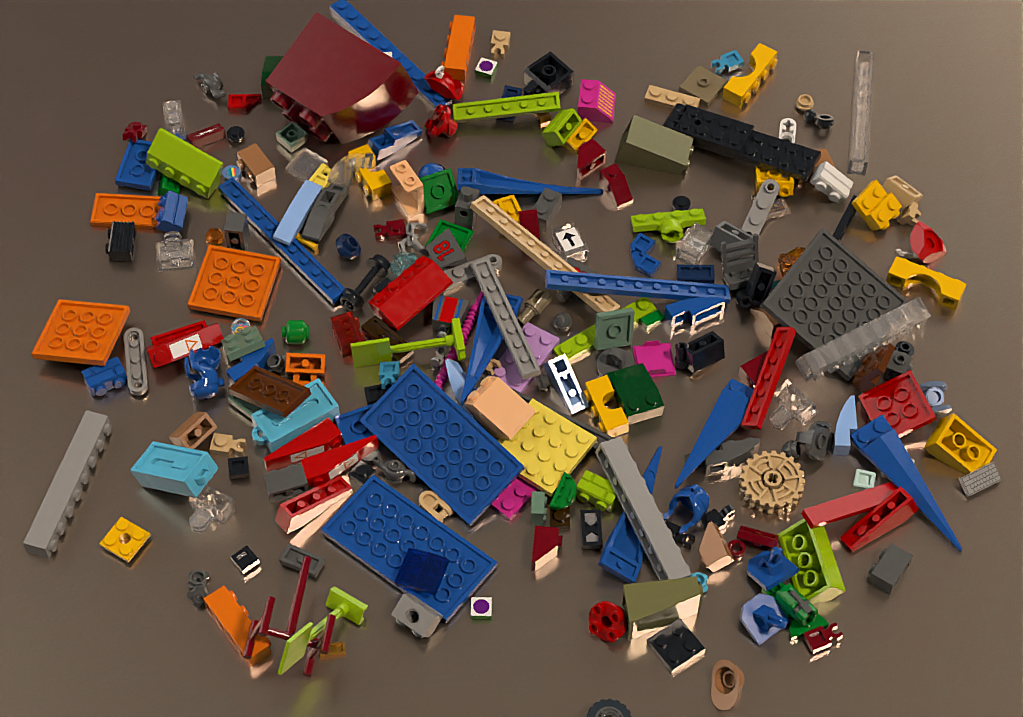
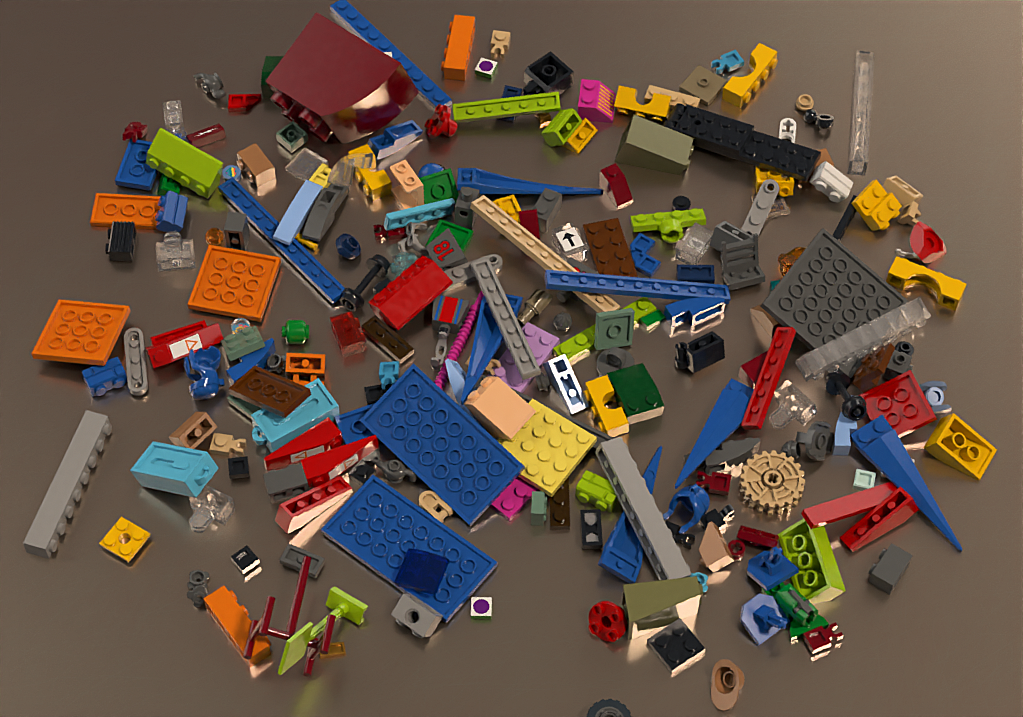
black plate [227,126,245,143] -> none
lime piece [351,318,466,368] -> none
red hat [424,65,464,100] -> none
dark red slope [531,526,563,571] -> none
green plate [549,472,577,510] -> none
dark red slope [577,138,607,180] -> none
dark pink piece [632,340,676,378] -> none
black hinge [735,262,777,308] -> none
light grey tile [958,462,1002,496] -> none
none -> medium azure tile [384,198,455,230]
none -> reddish brown plate [582,218,638,277]
none -> yellow arch [614,85,672,122]
none -> dark red plate [696,471,732,496]
none -> black piece [825,370,867,421]

